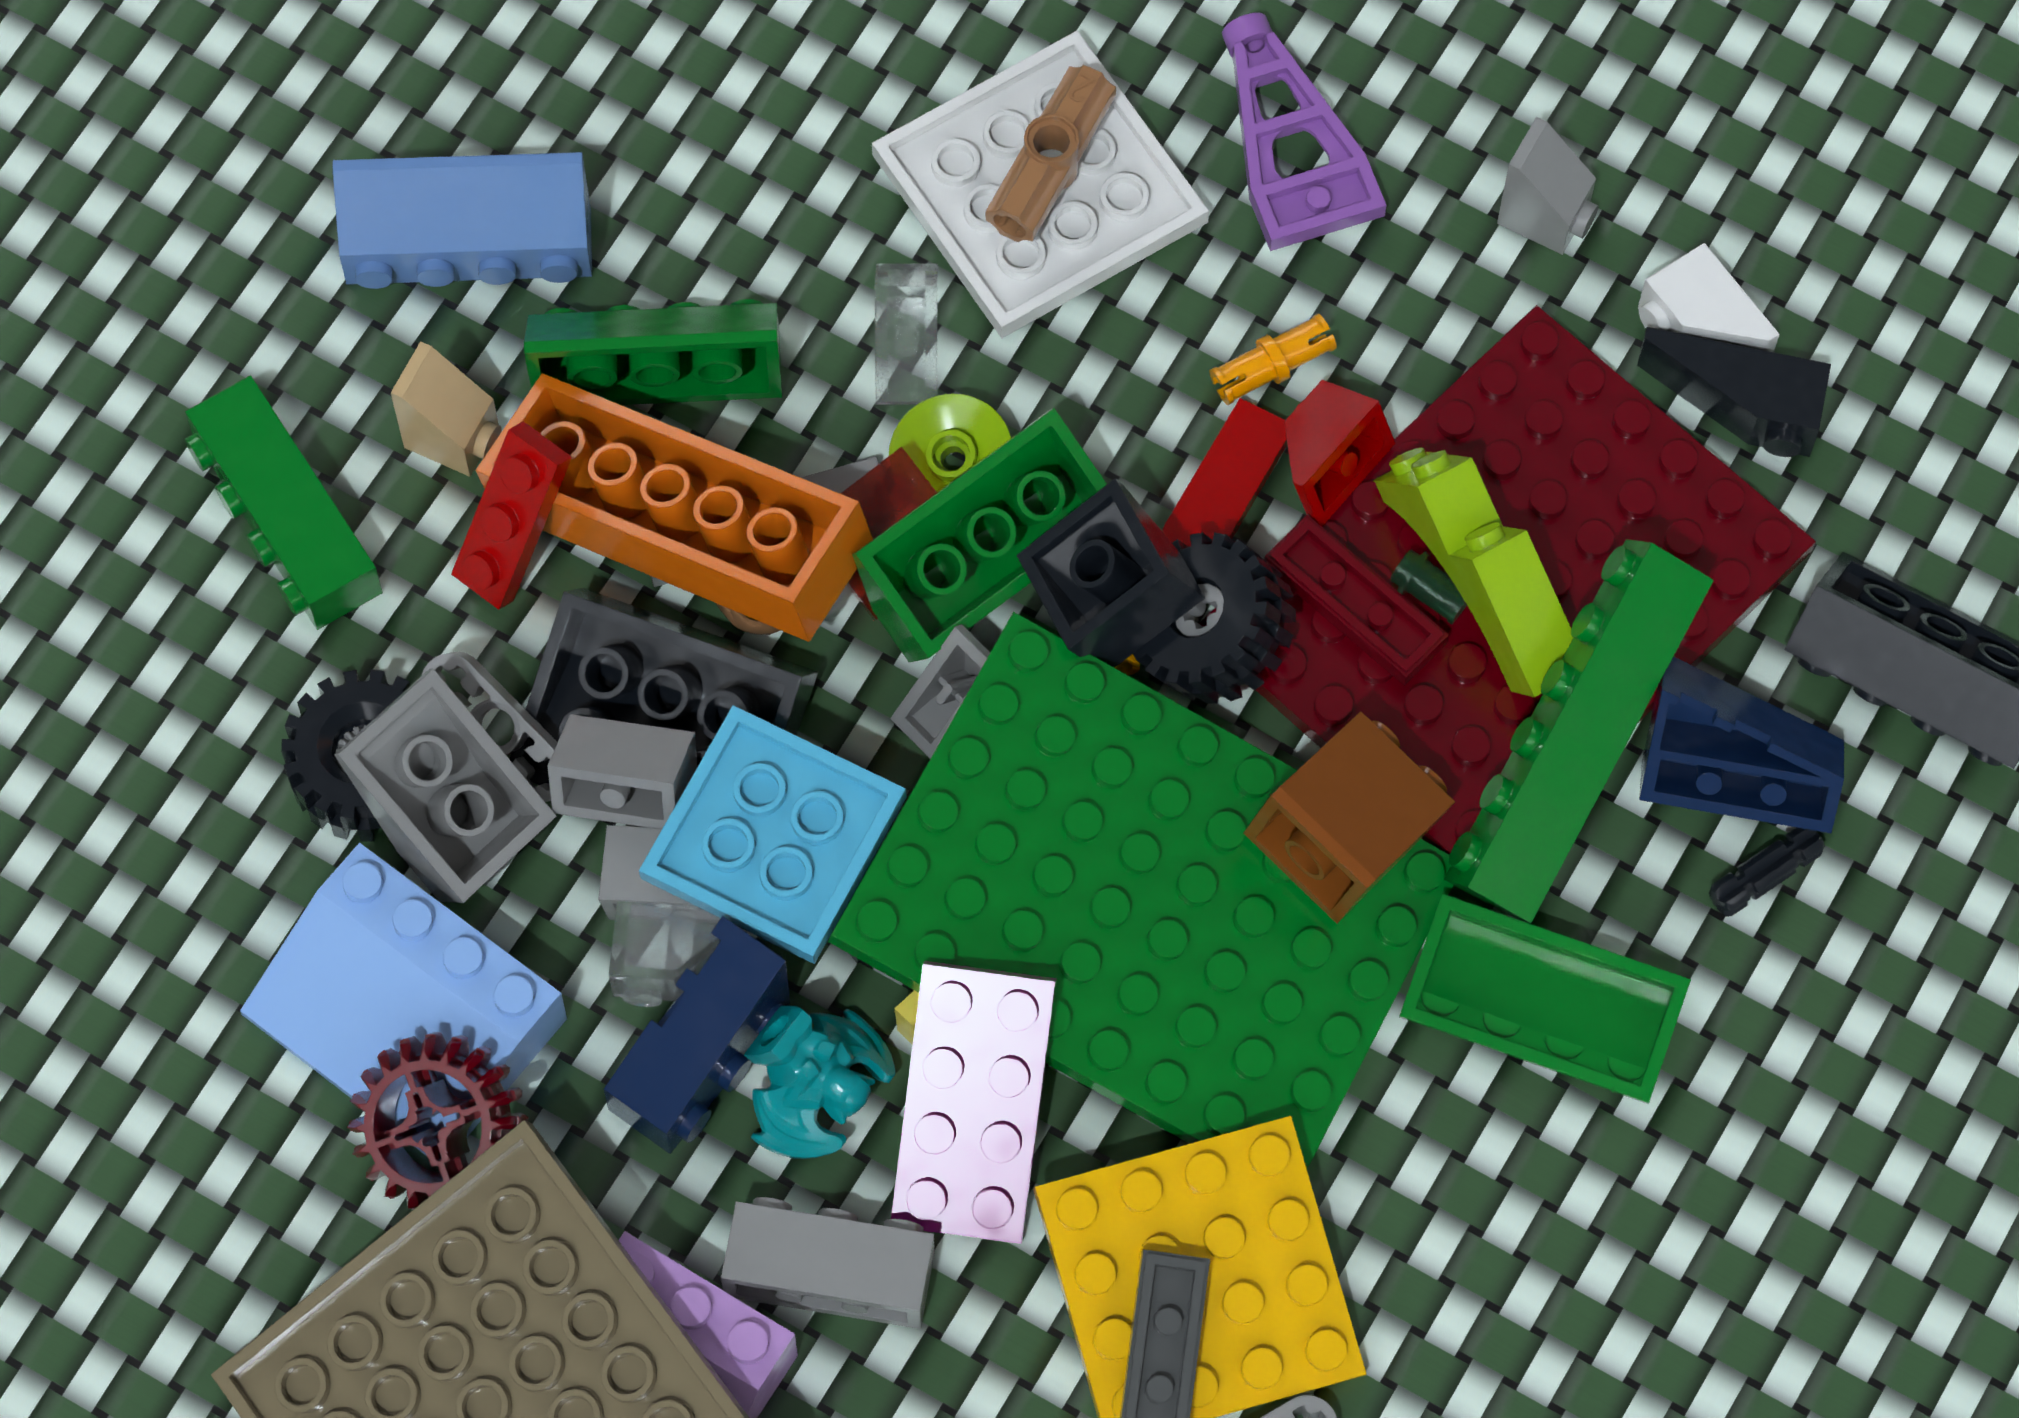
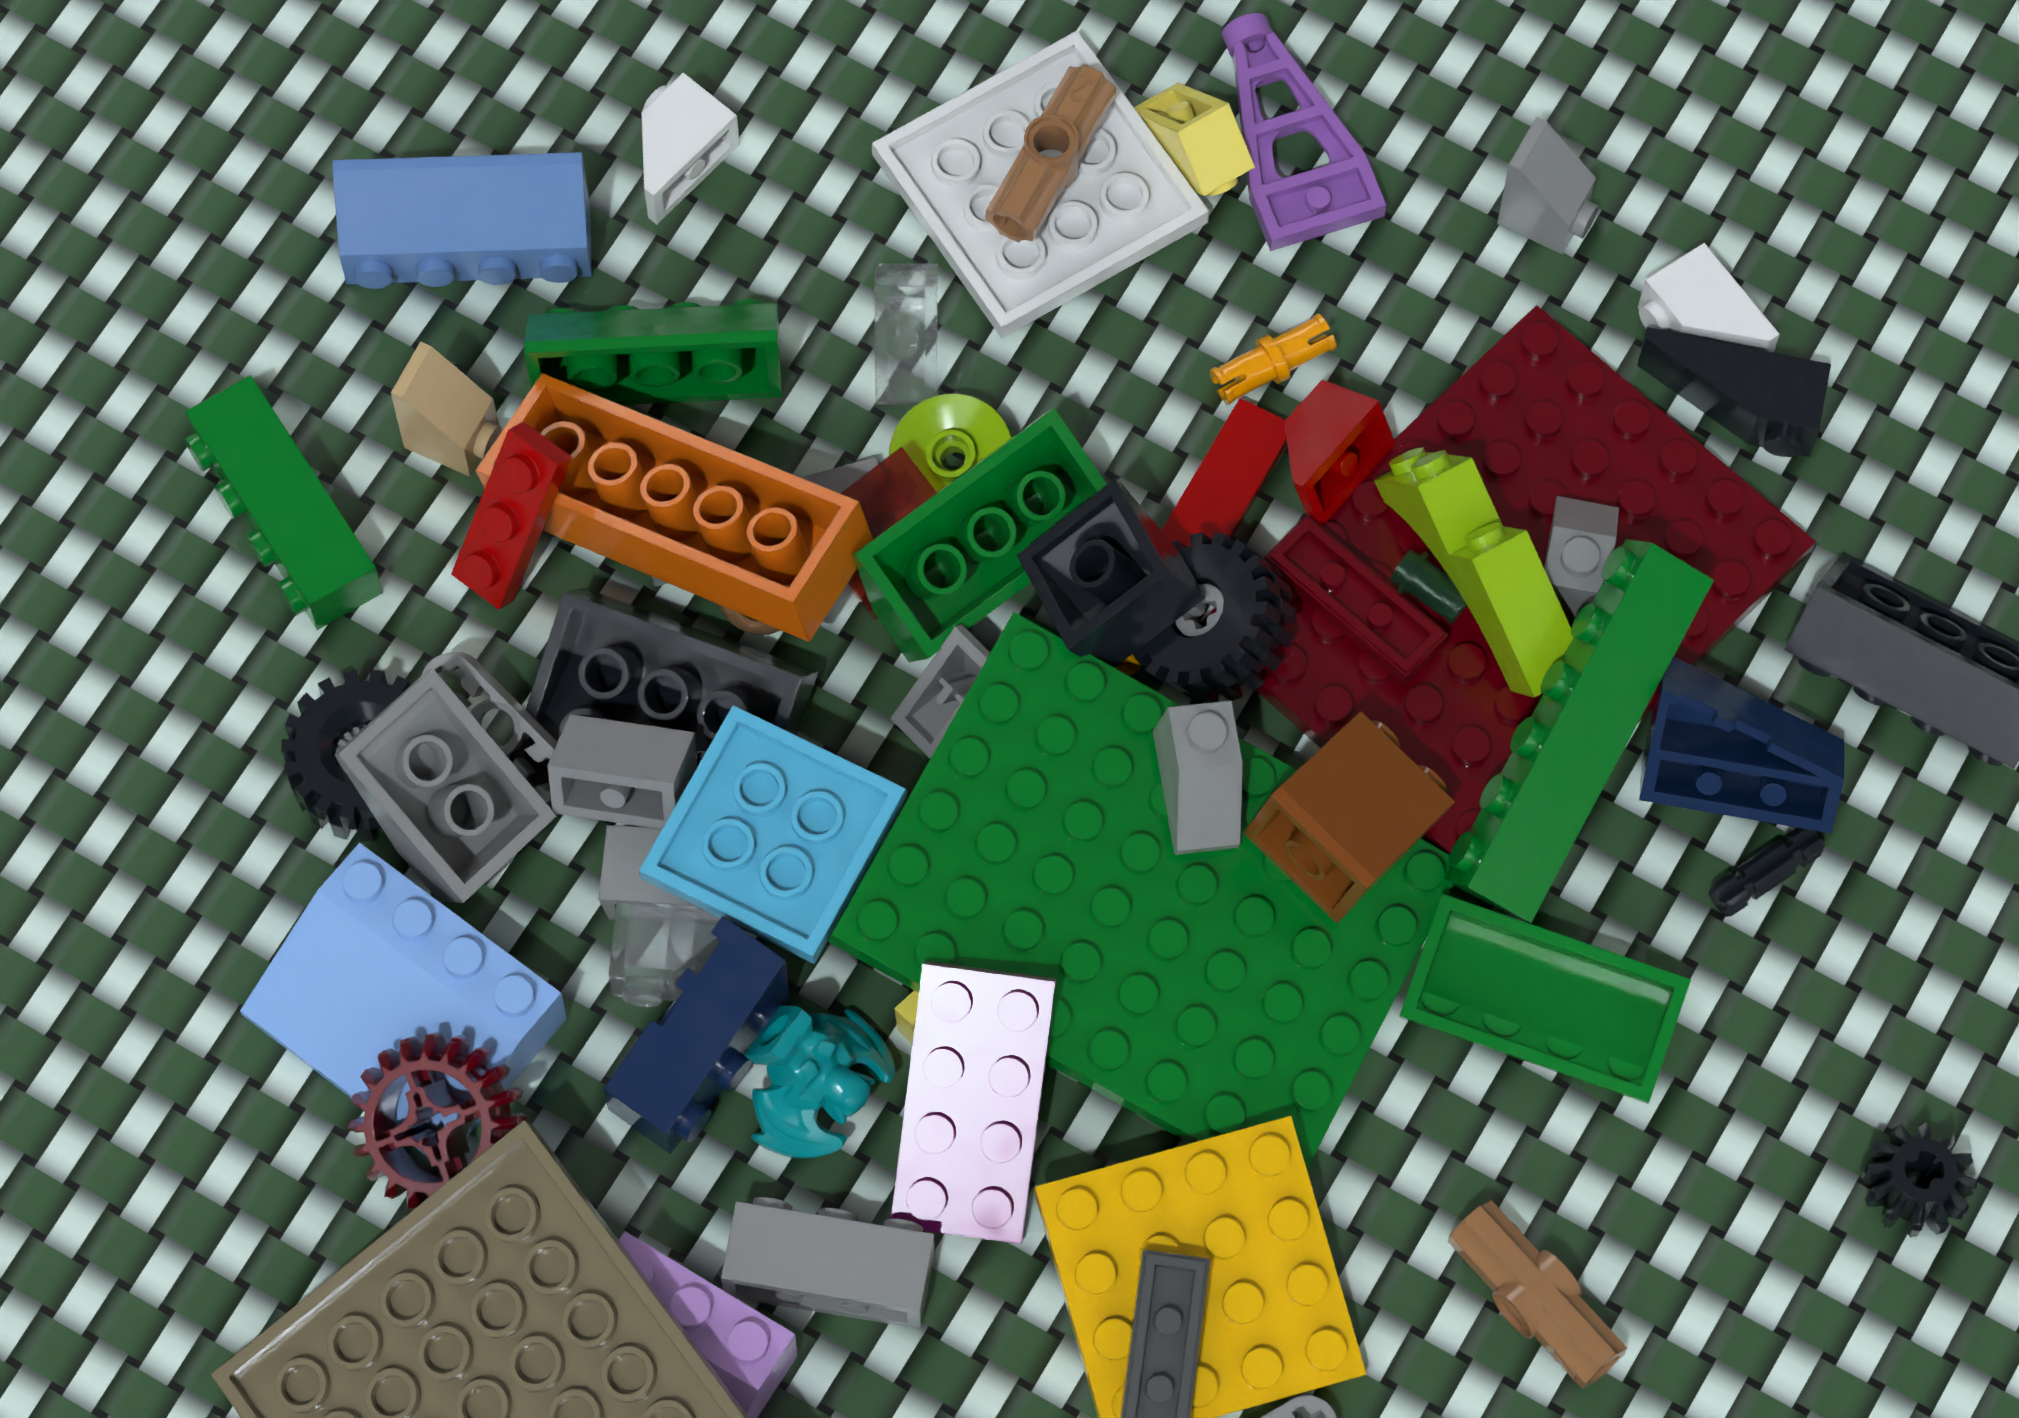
none -> white slope [641,73,740,225]
none -> light yellow slope [1134,83,1255,196]
none -> light grey slope [1153,701,1243,855]
none -> medium nougat piece [1448,1200,1627,1390]
none -> light grey slope [1544,496,1619,621]
none -> black gear [1861,1122,1977,1238]

